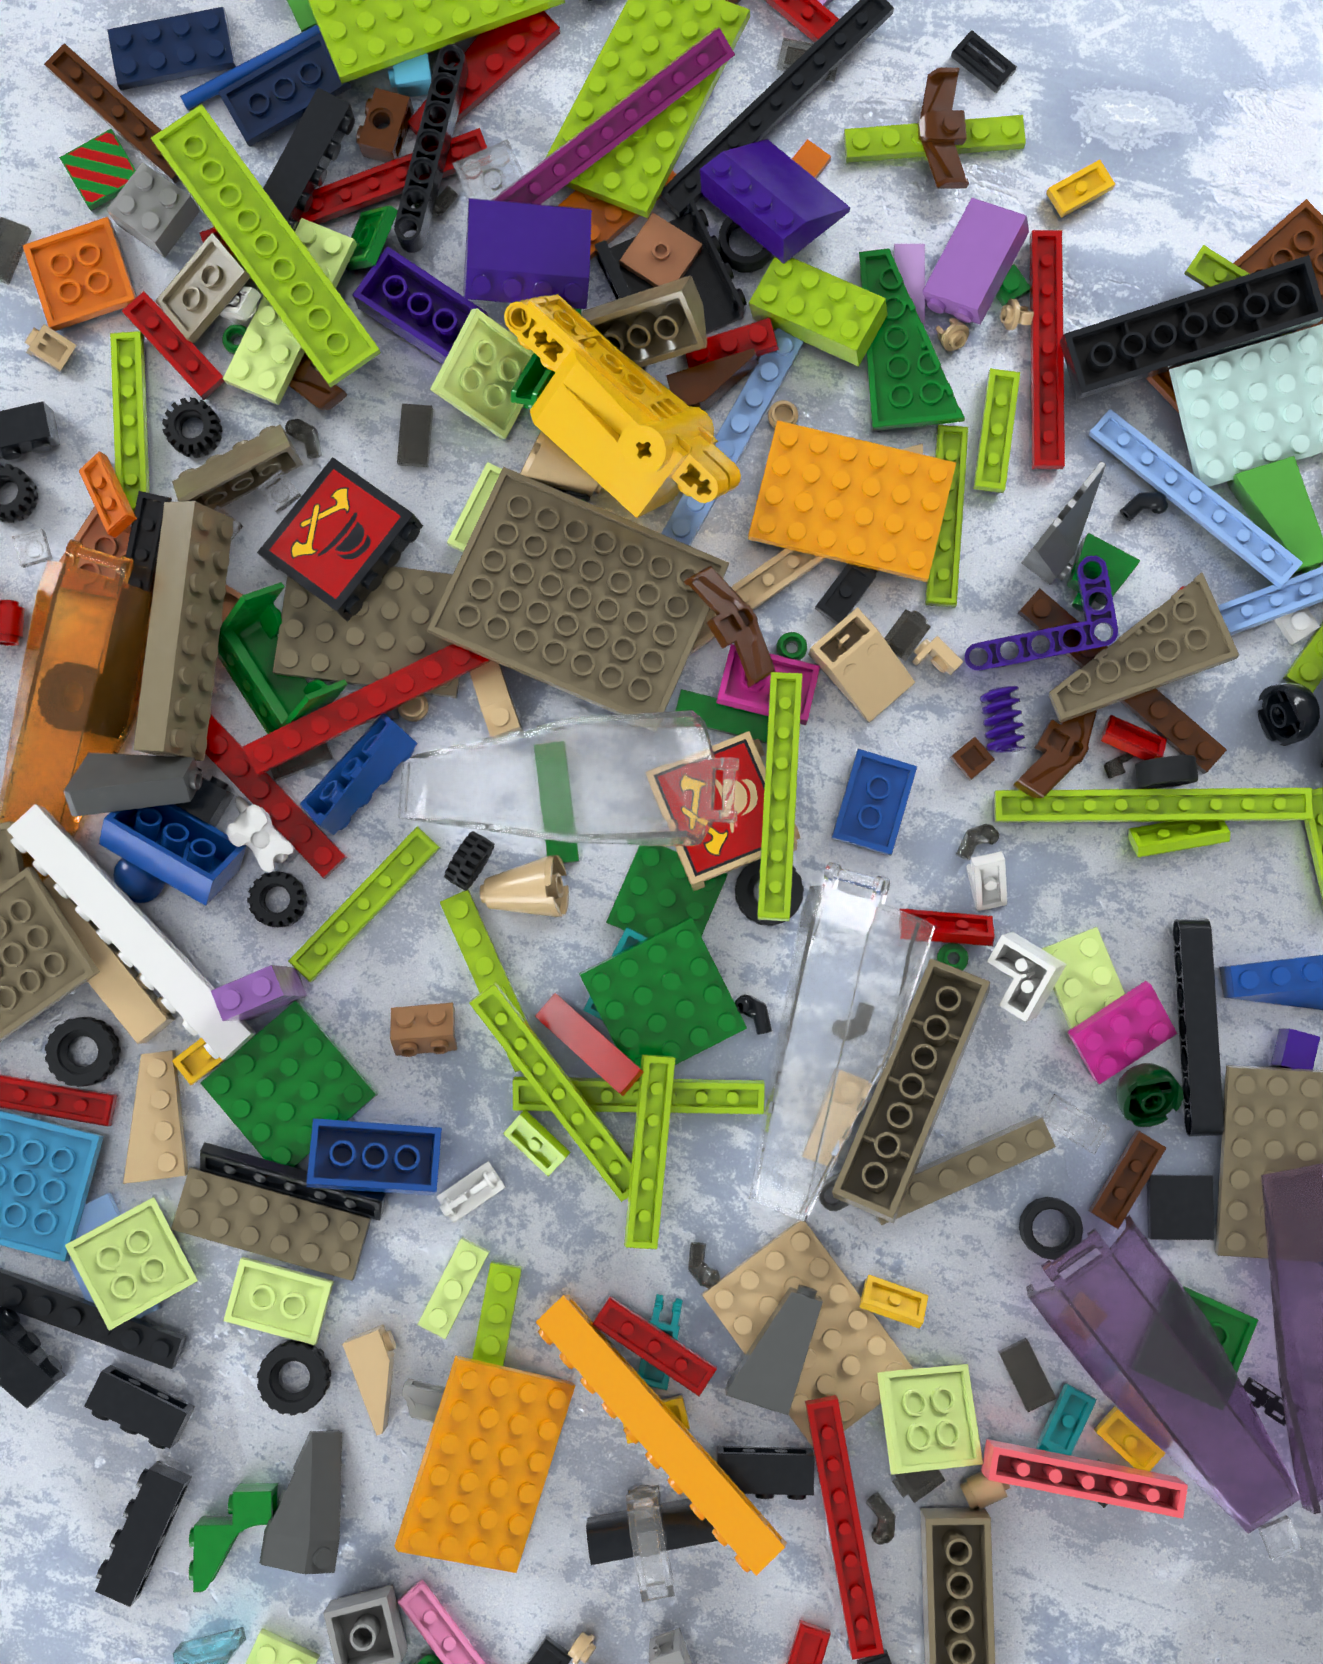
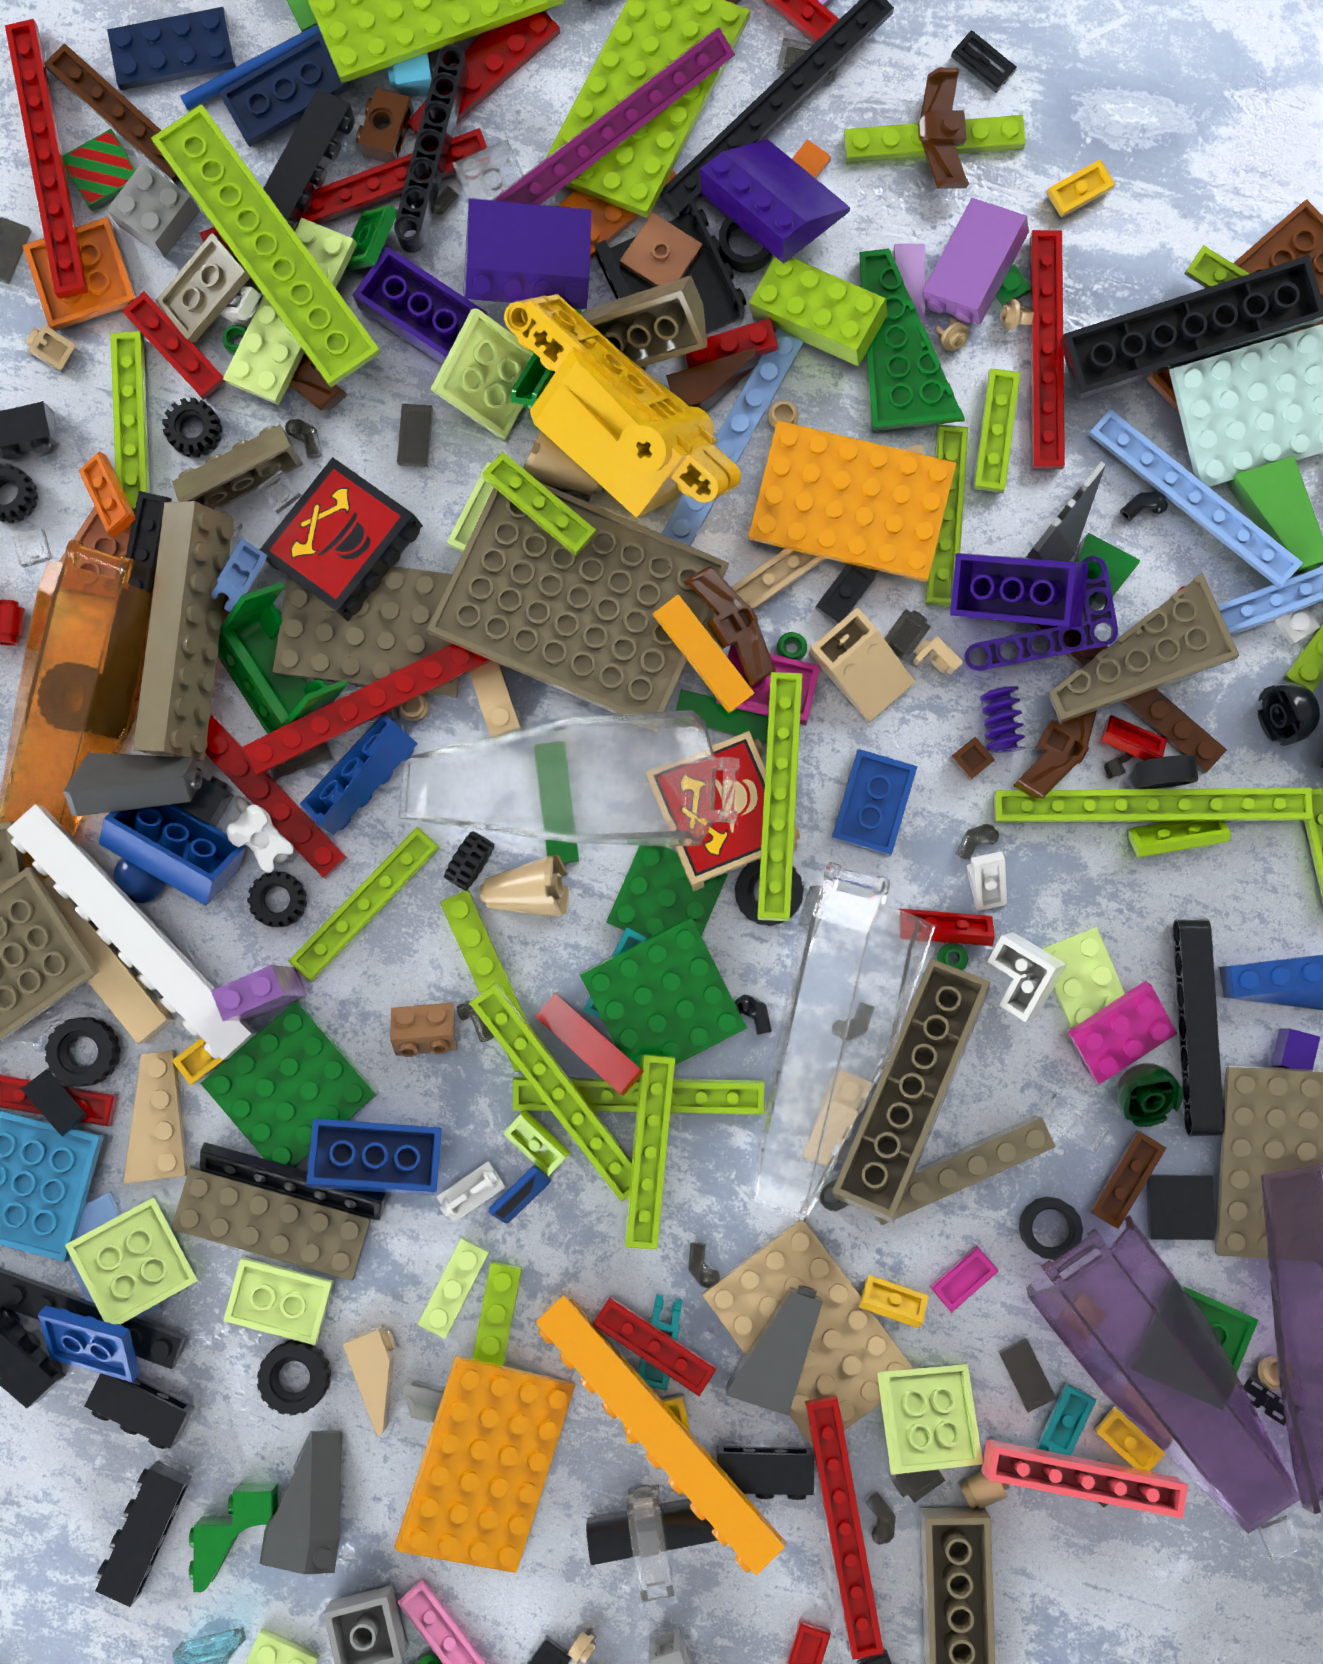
none -> red plate [5,19,88,299]
none -> black tile [21,1069,88,1137]
none -> blue plate [38,1305,140,1382]
none -> medium blue hinge [211,538,268,612]
none -> clear smoke arm [456,1000,494,1042]
none -> lime plate [482,451,596,556]
none -> blue slope [488,1164,551,1224]
none -> light orange tile [652,594,754,713]
none -> dark pink tile [929,1245,999,1313]
none -> dark purple brick [950,553,1088,627]
none -> tan plate [1257,1357,1290,1390]

